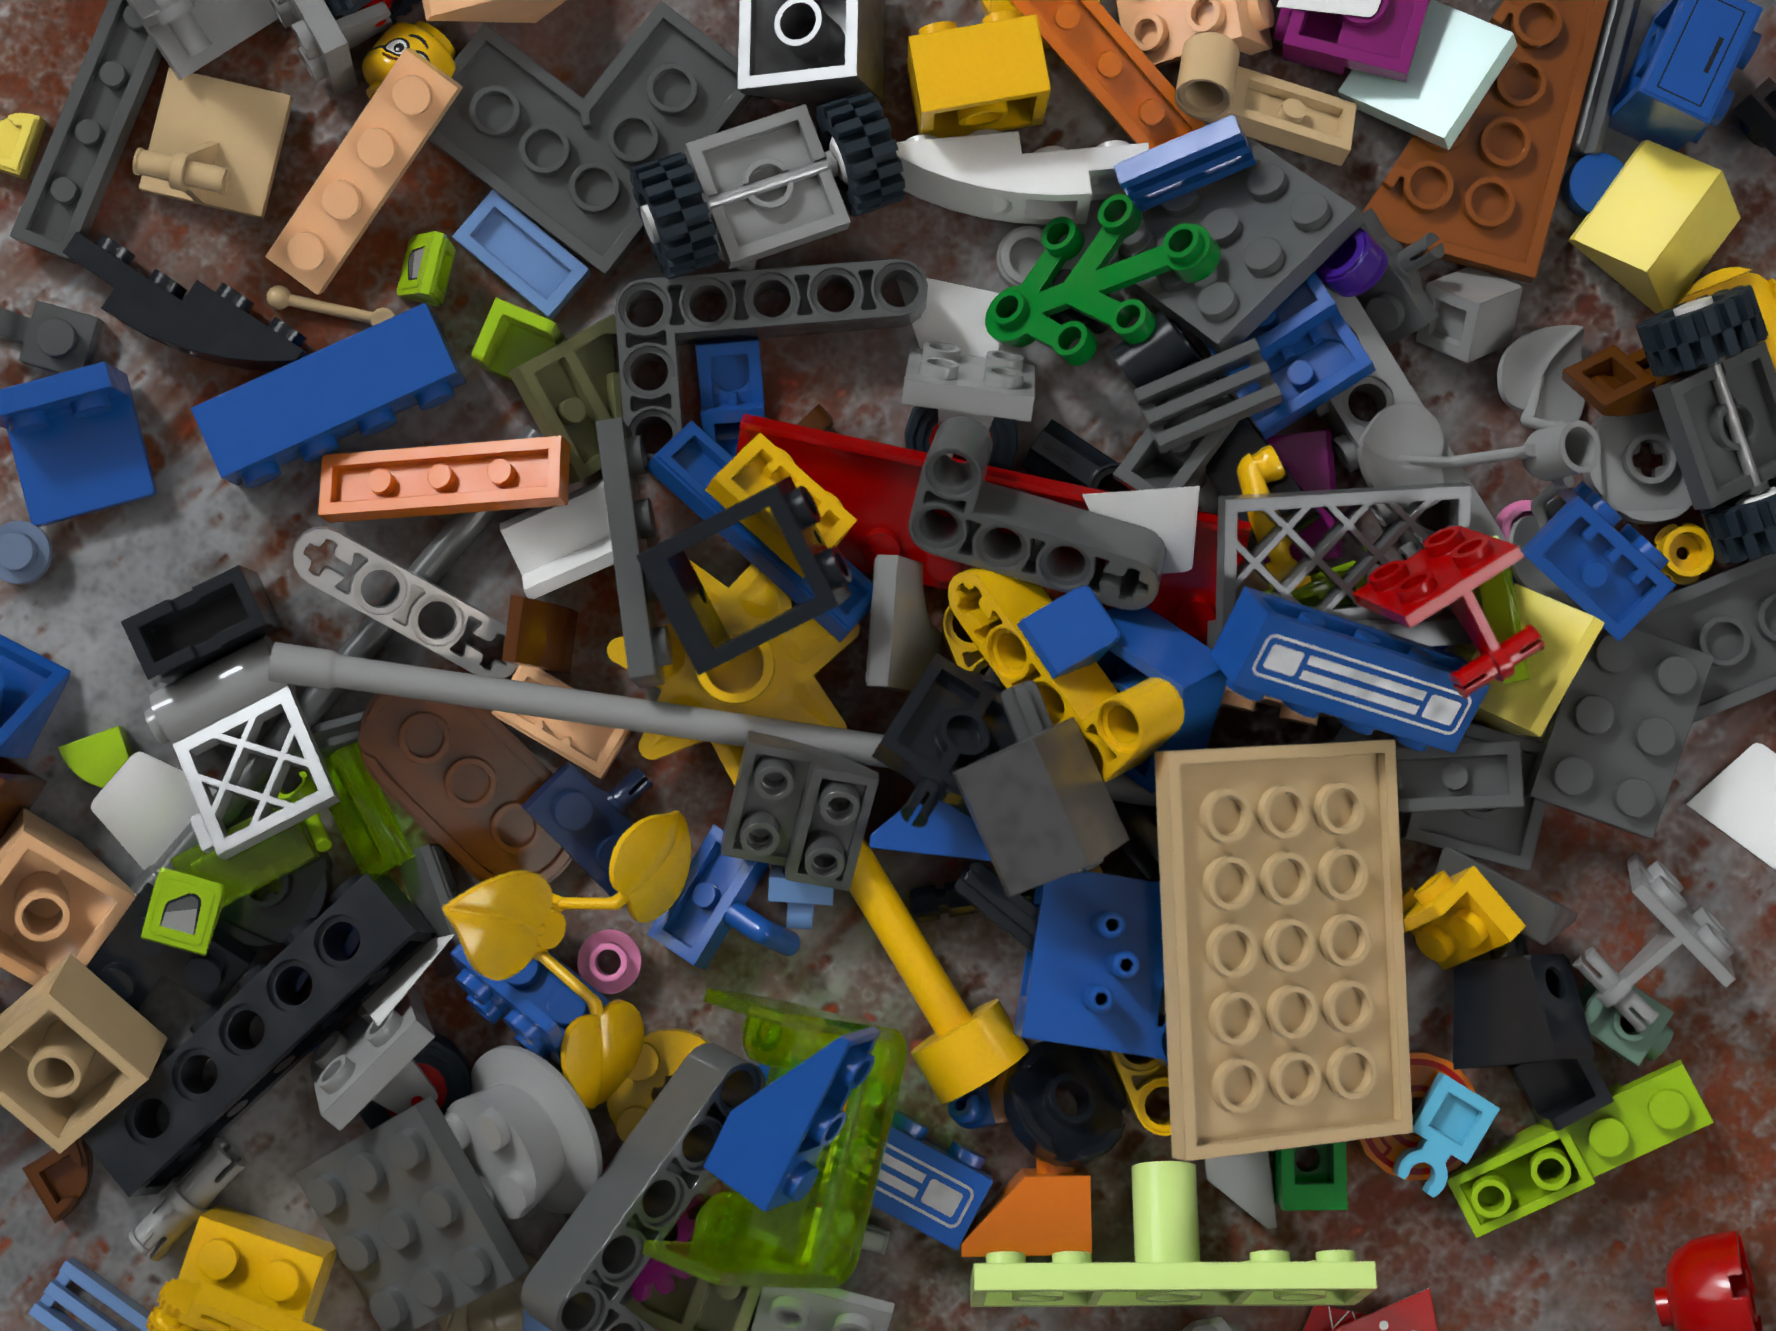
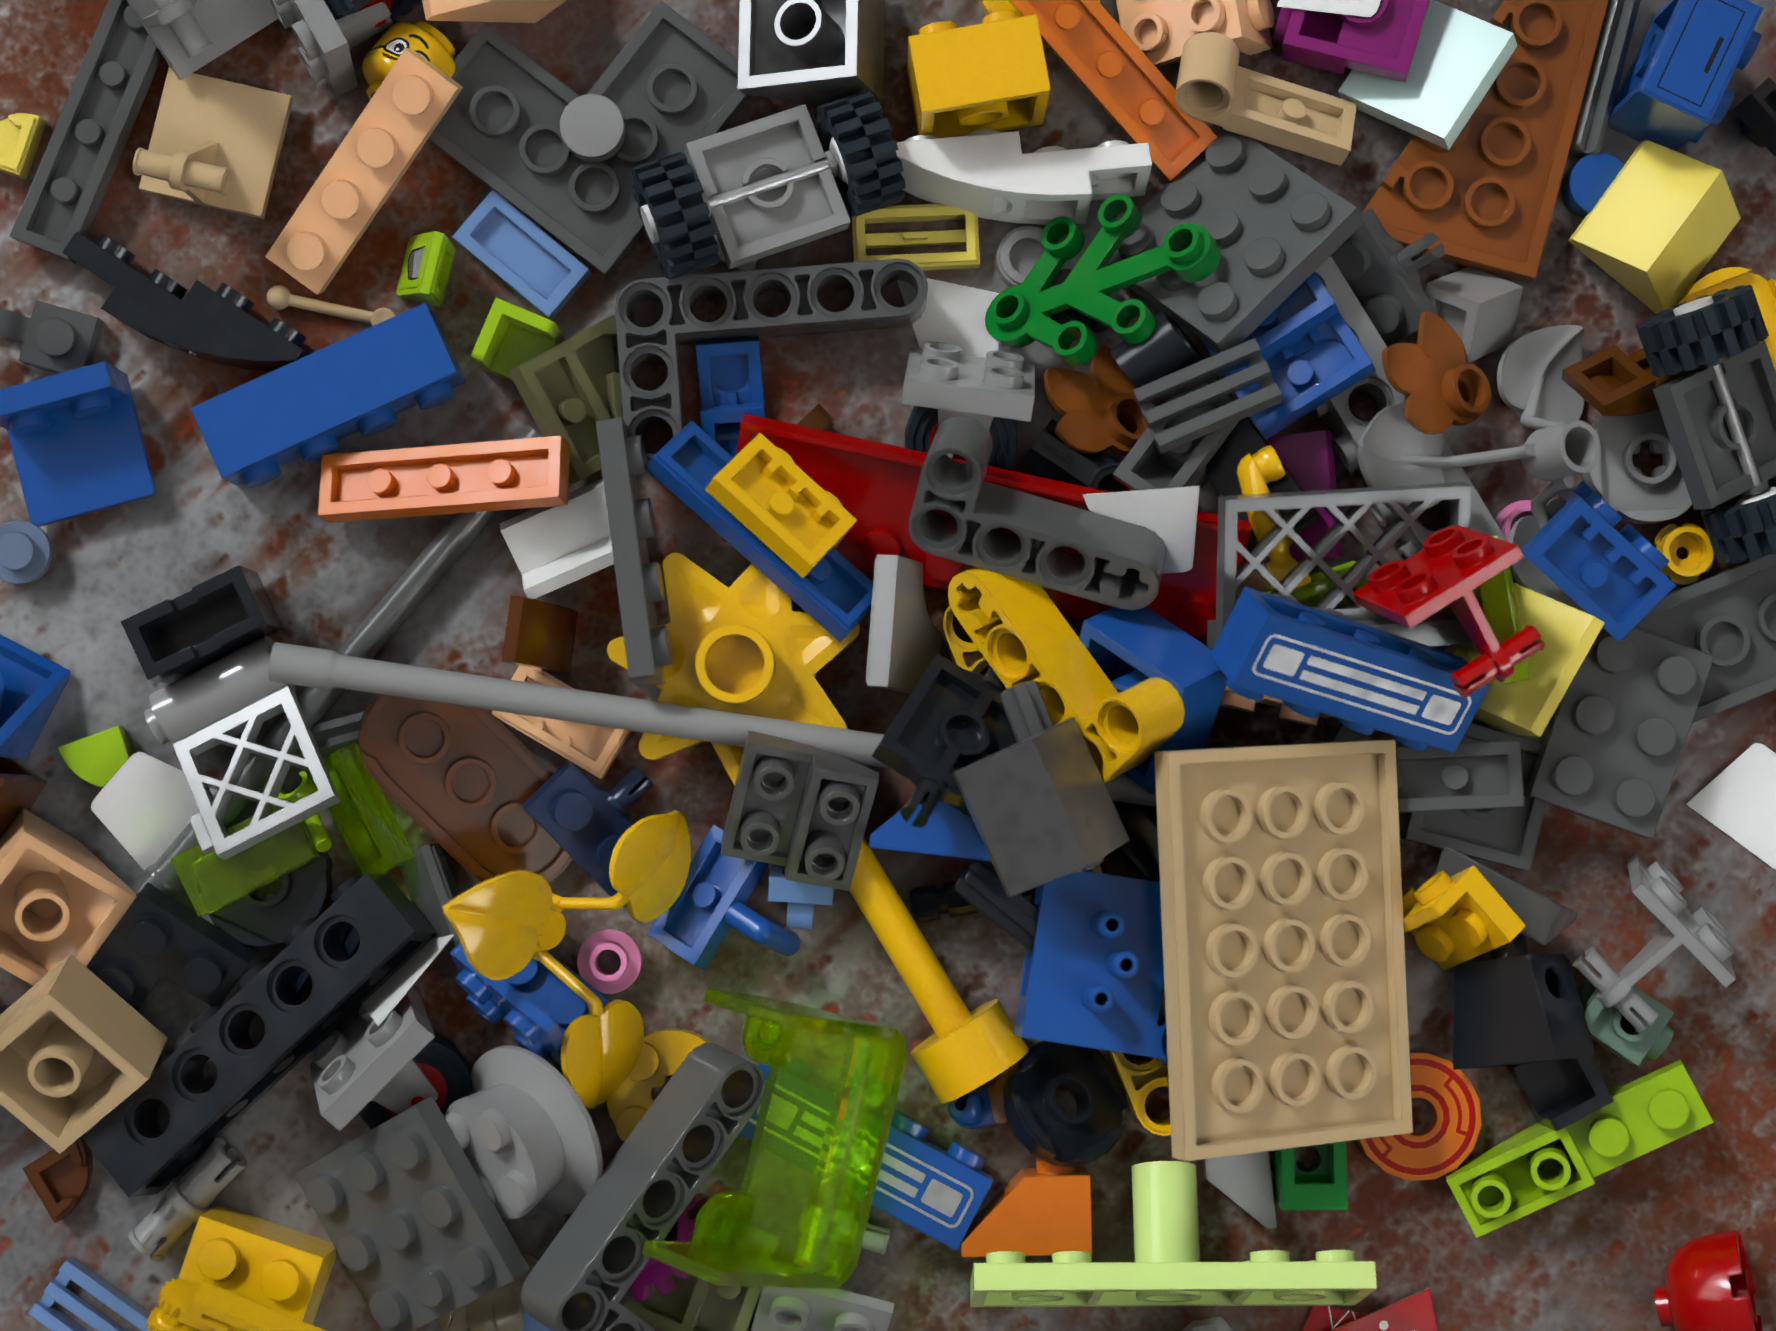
lime slope [141,867,226,956] -> none
light grey beam [292,526,519,679] -> none
black window [636,476,852,676] -> none
blue slope [704,1026,881,1212] -> none
blue slope [1017,585,1121,679] -> none
blue tile [1114,115,1257,212] -> none
dark purple tile [1316,227,1388,297] -> none
medium azure plate [1393,1072,1500,1198] -> none
none -> light grey tile [560,94,626,162]
none -> light yellow tile [852,204,980,271]
none -> dark orange plate [1044,344,1148,456]
none -> dark orange plate [1382,310,1491,435]

